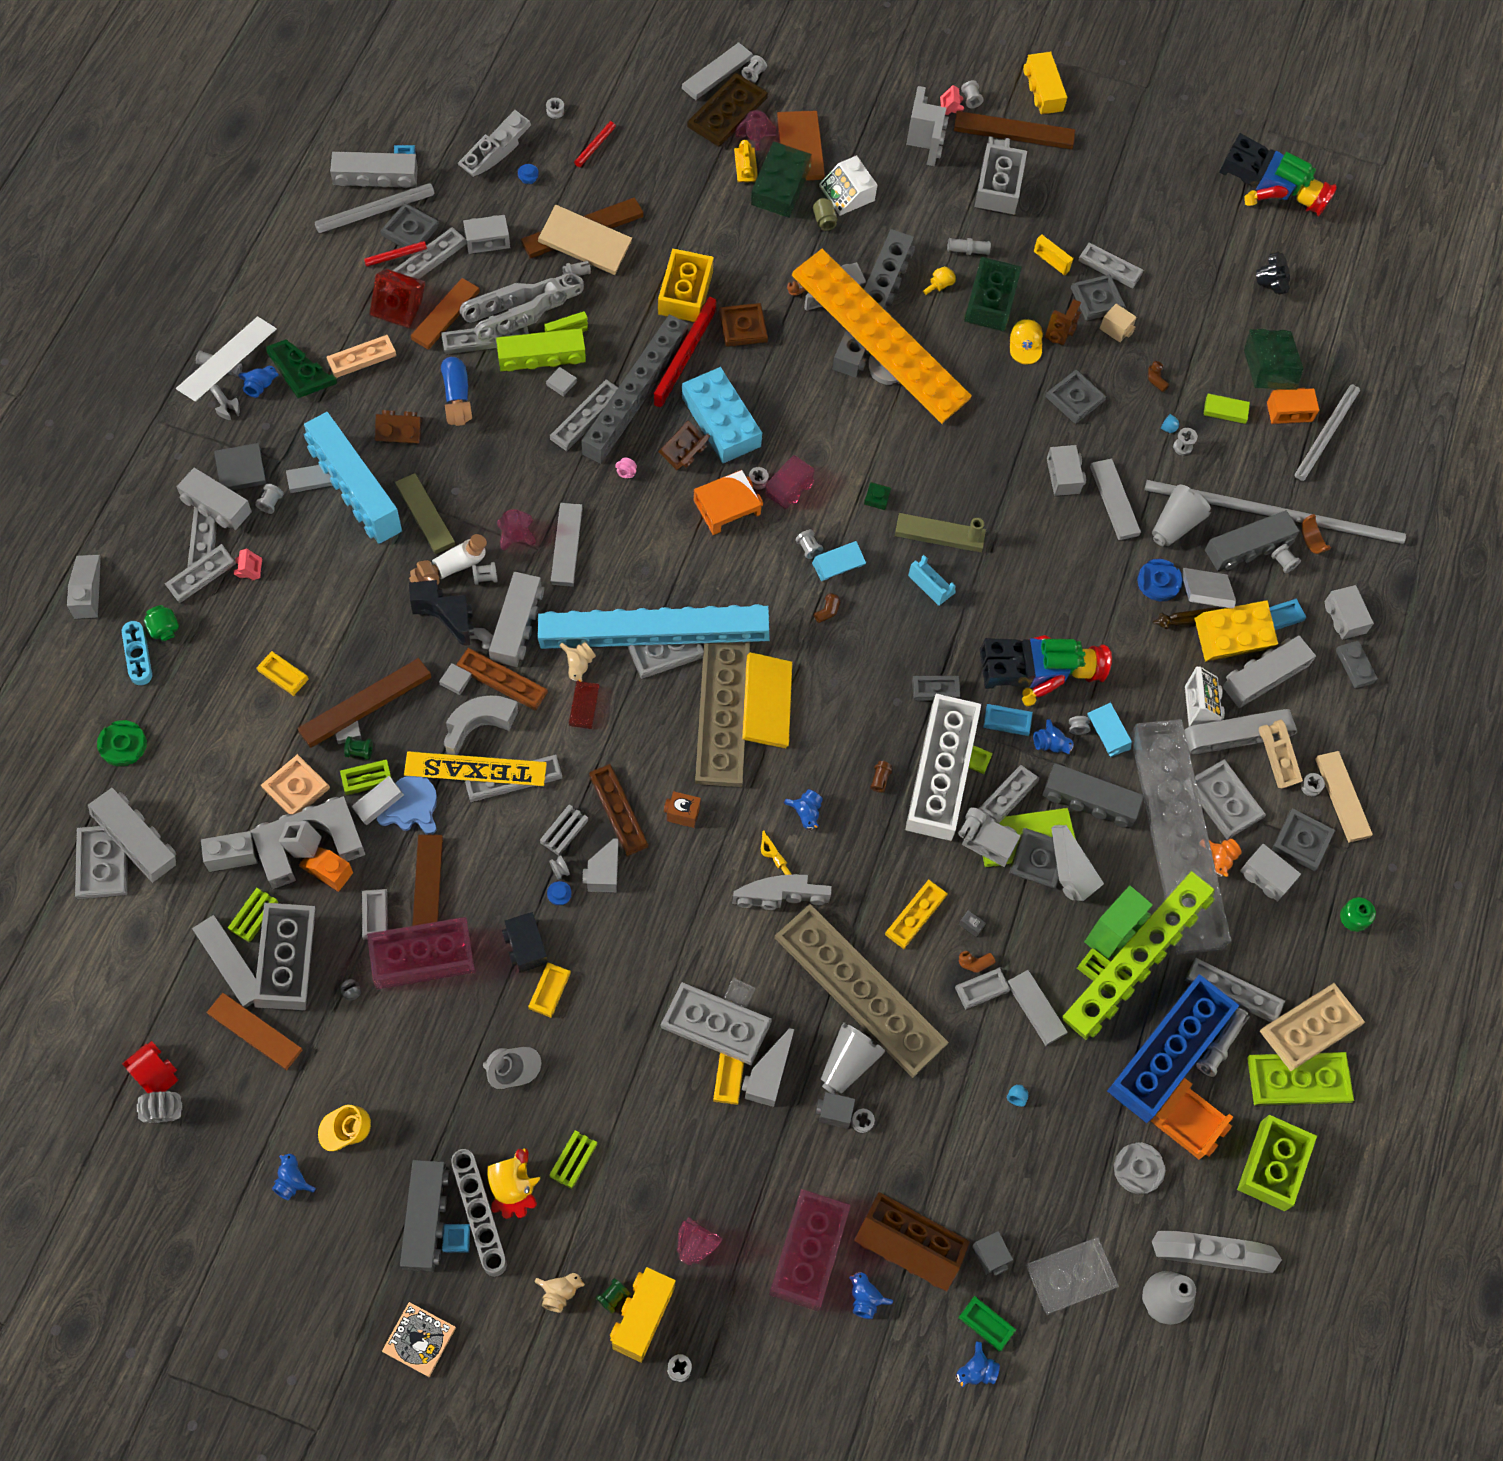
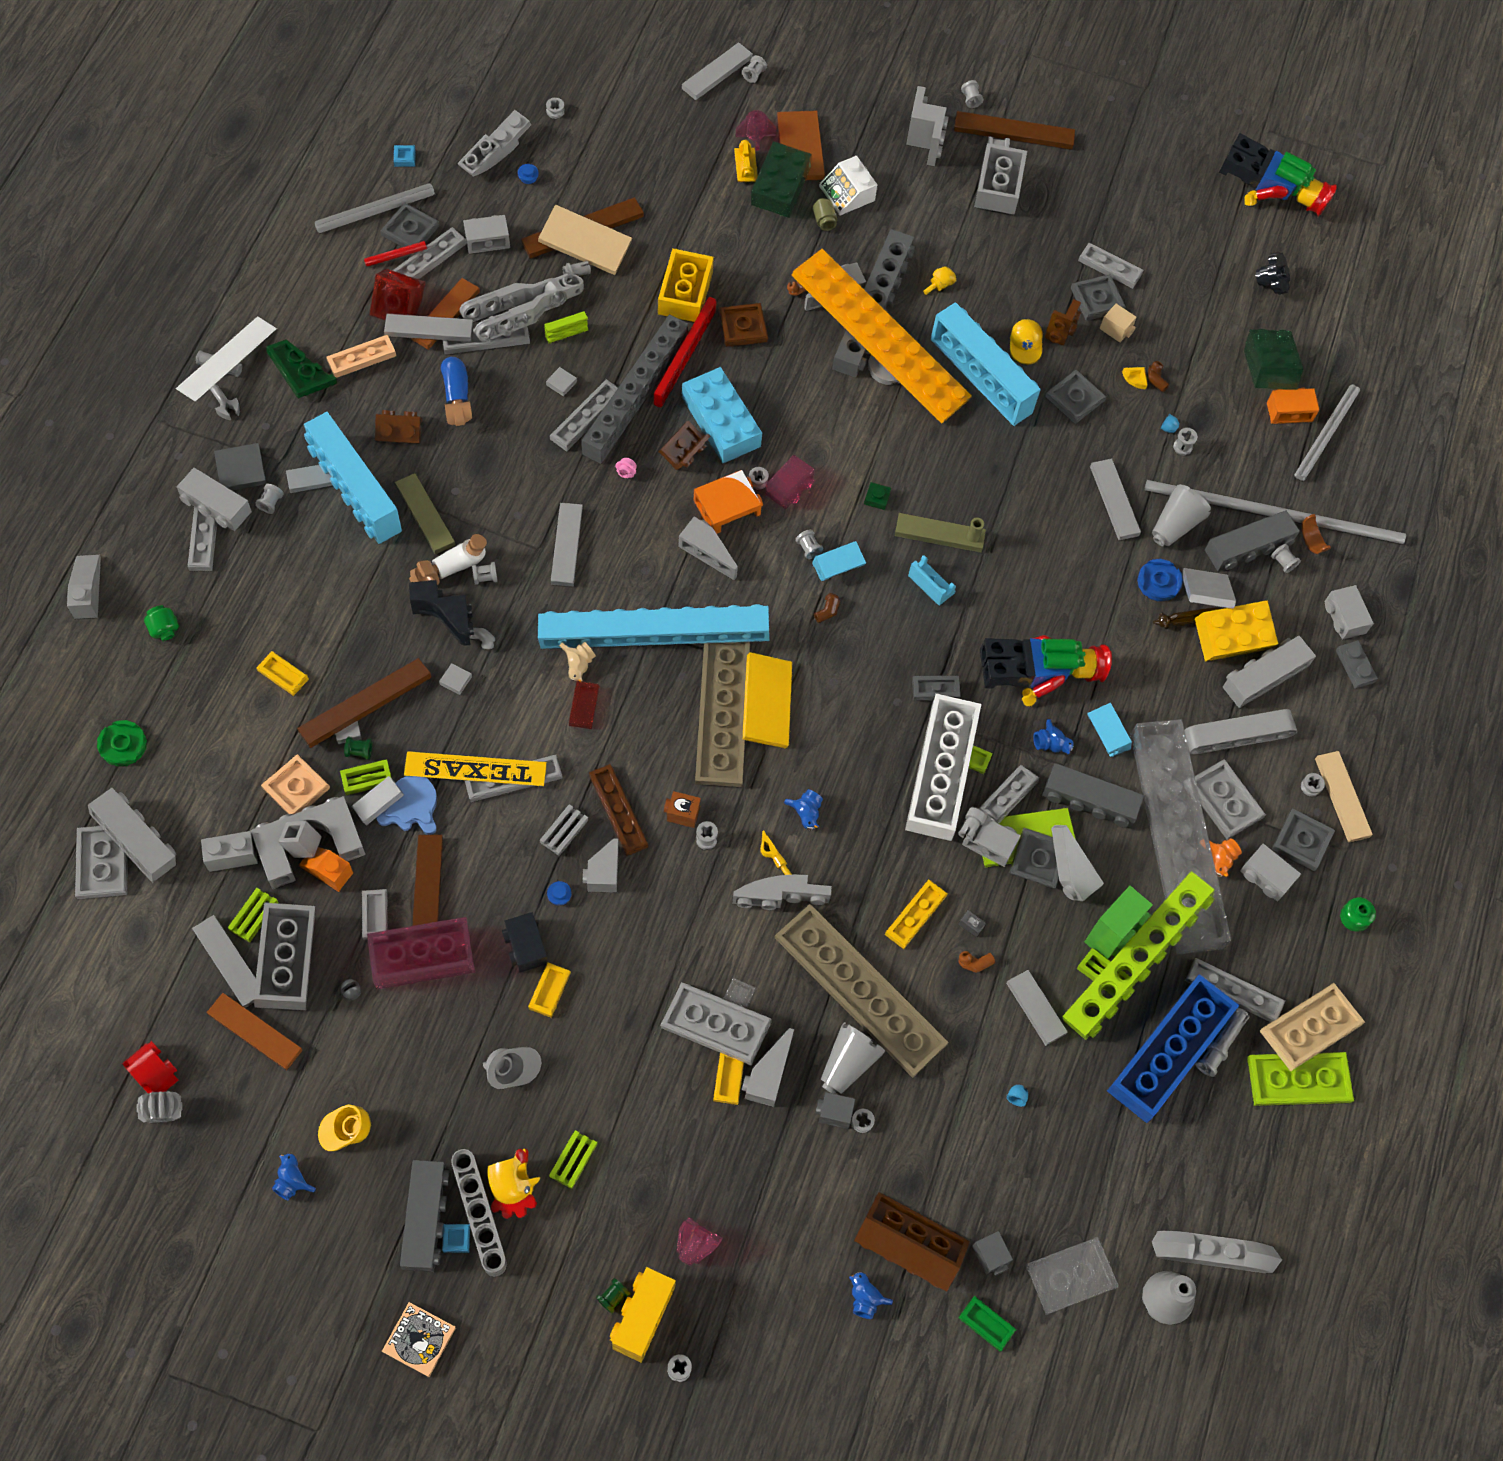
medium azure beam [122,621,152,685] -> none
light grey tile [165,544,237,603] -> none
coral tile [234,549,262,580] -> none
blue animal [238,366,279,397] -> none
light grey brick [330,152,418,188] -> none
light grey arch [444,696,518,755] -> none
dark orange tile [456,648,548,711] -> none
light grey brick [489,572,544,667] -> none
lime brick [496,328,586,371] -> none
clear pink brick [497,509,536,551] -> none
tan animal [535,1273,584,1313] -> none
light grey bush [549,855,570,880] -> none
red bar [574,121,616,167] -> none
light grey tile [628,643,704,679] -> none
dark brown plate [687,73,768,147] -> none
clear pink brick [769,1189,851,1311] -> none
reddish brown pin [870,761,893,793] -> none
coral tile [940,86,964,115] -> none
light grey pin [947,238,991,255] -> none
light grey tile [955,968,1010,1010] -> none
blue animal [956,1341,1000,1387] -> none
clear green brick [964,257,1022,332] -> none
dark azure tile [983,704,1033,736] -> none
yellow brick [1024,52,1067,114] -> none
yellow tile [1034,235,1073,275] -> none
light grey brick [1047,445,1086,496] -> none
light grey bush [1069,716,1090,735] -> none
light grey tile [1114,1142,1166,1194] -> none
orange panel [1151,1078,1233,1160] -> none
white slope [1185,667,1225,727] -> none
lime tile [1204,394,1250,424] -> none
lime brick [1237,1115,1317,1211] -> none
tan plate [1259,719,1303,788] -> none
dark azure tile [1269,599,1306,630] -> none
none -> light grey tile [384,314,473,342]
none -> light grey slope [679,517,738,580]
none -> light grey bush [696,821,718,850]
none -> medium azure brick [931,302,1040,426]
none -> yellow tile [1122,367,1148,389]

